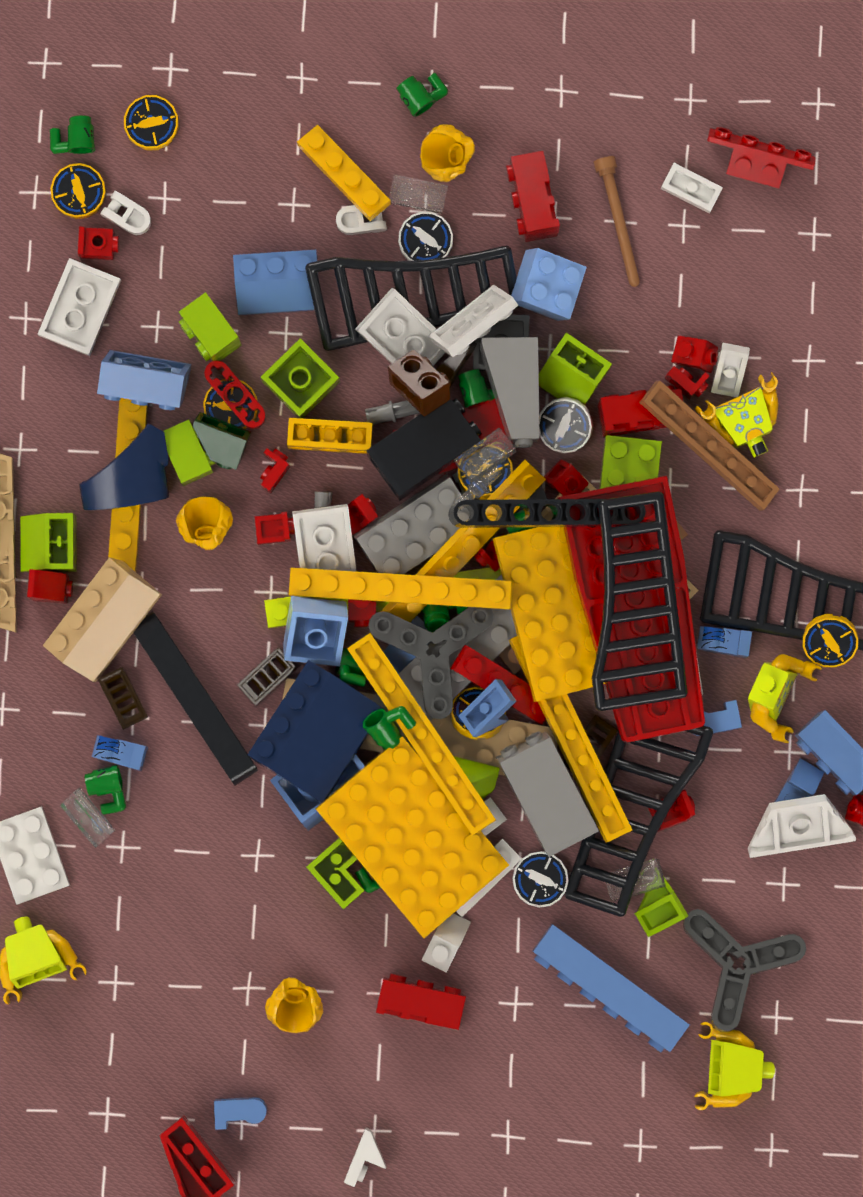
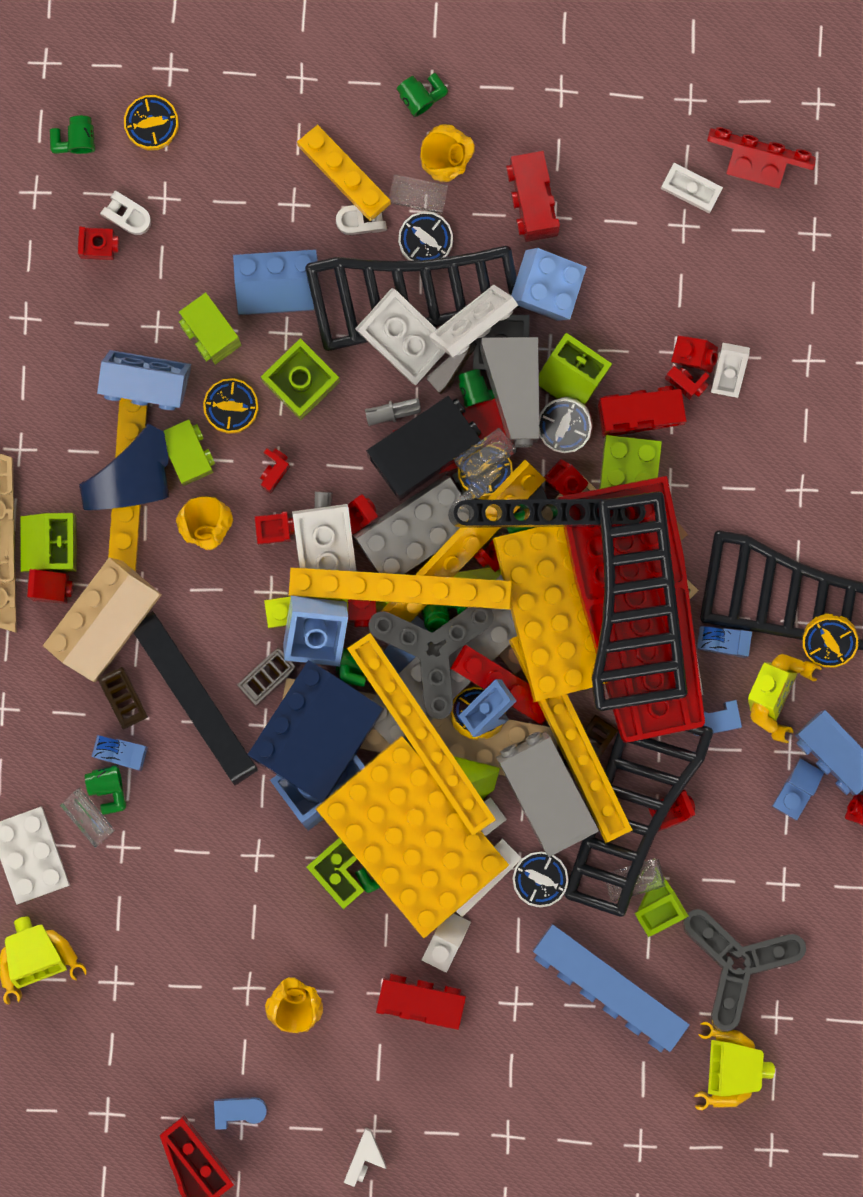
white plate [38,258,121,356] -> none
tile [50,163,106,219] -> none
slope [193,412,251,470] -> none
red beam [204,361,266,429] -> none
yellow brick [287,418,373,454] -> none
green piece [362,706,416,750] -> none
reddish brown brick [388,349,451,417] -> none
medium nougat piece [593,156,640,287] -> none
medium nougat plate [639,380,779,511] -> none
torso [695,372,778,458] -> none
white wing [748,794,856,858] -> none

